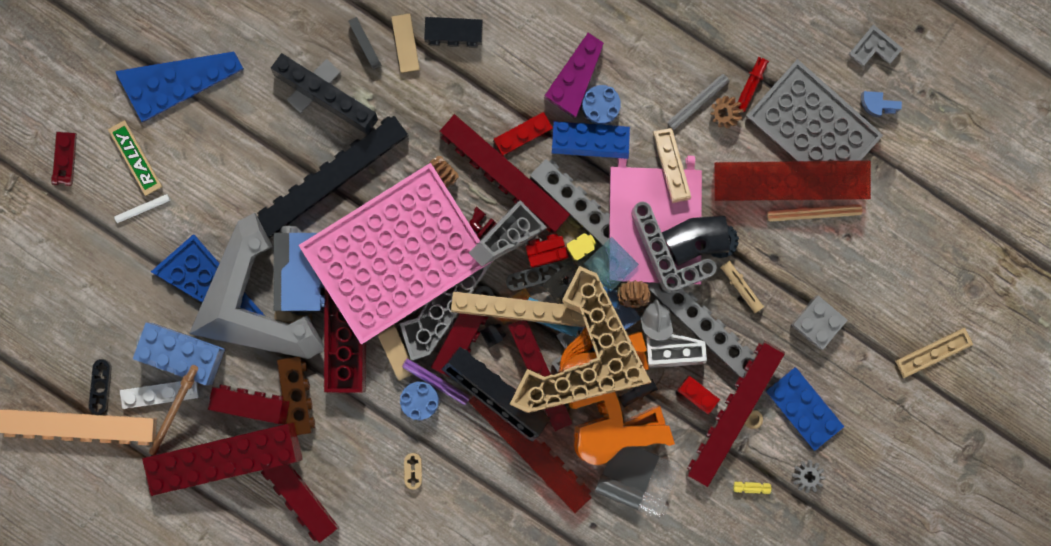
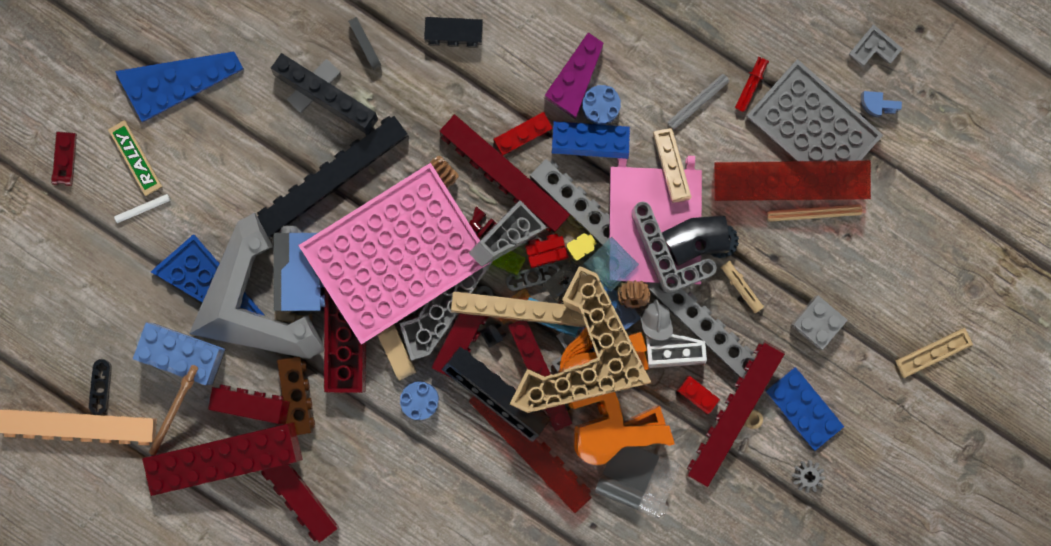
white plate [120,381,200,409] -> none
tan tile [391,14,420,74] -> none
medium lavender axle [402,359,470,405] -> none
tan beam [404,453,422,490] -> none
black pin [619,379,658,408] -> none
medium nougat gear [710,96,744,129] -> none
light yellow axle [733,482,772,494] -> none
none -> clear neon green slope [491,251,526,276]

